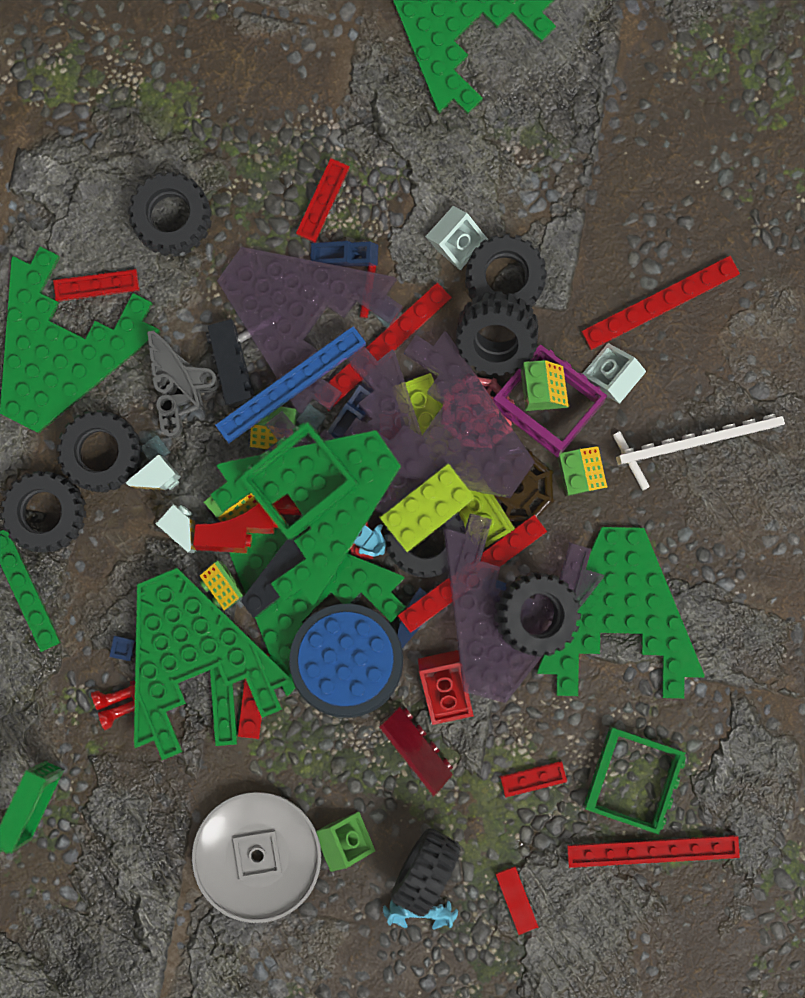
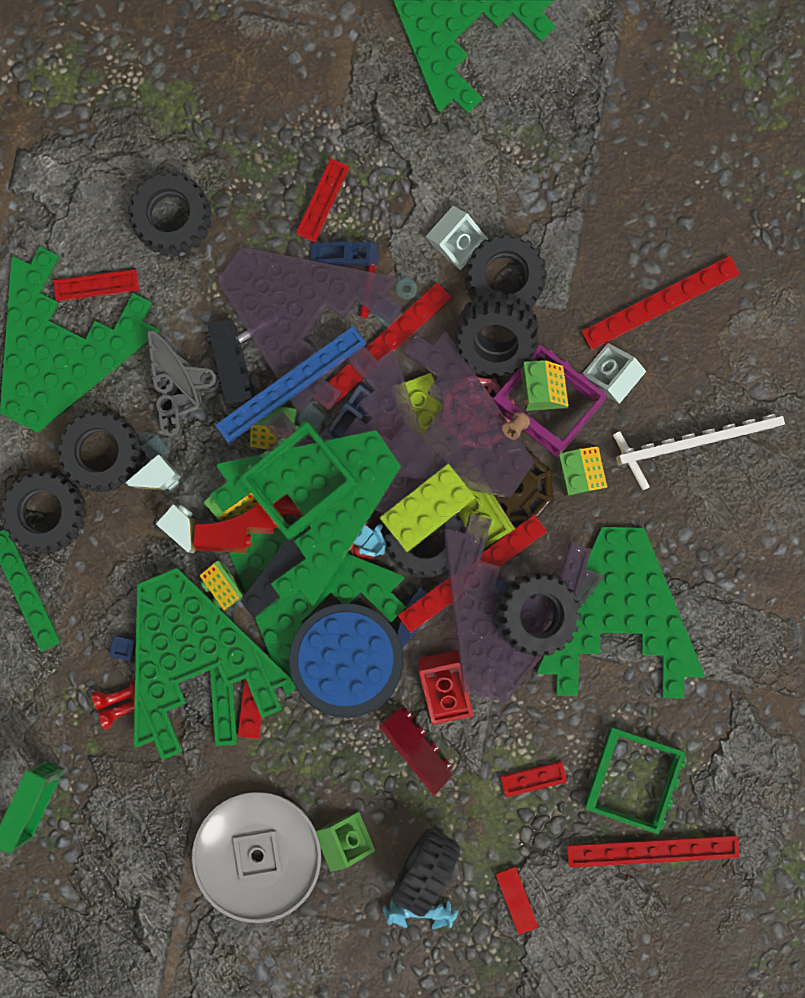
none -> clear light blue plate [396,278,417,299]
none -> medium nougat bush [502,412,530,440]

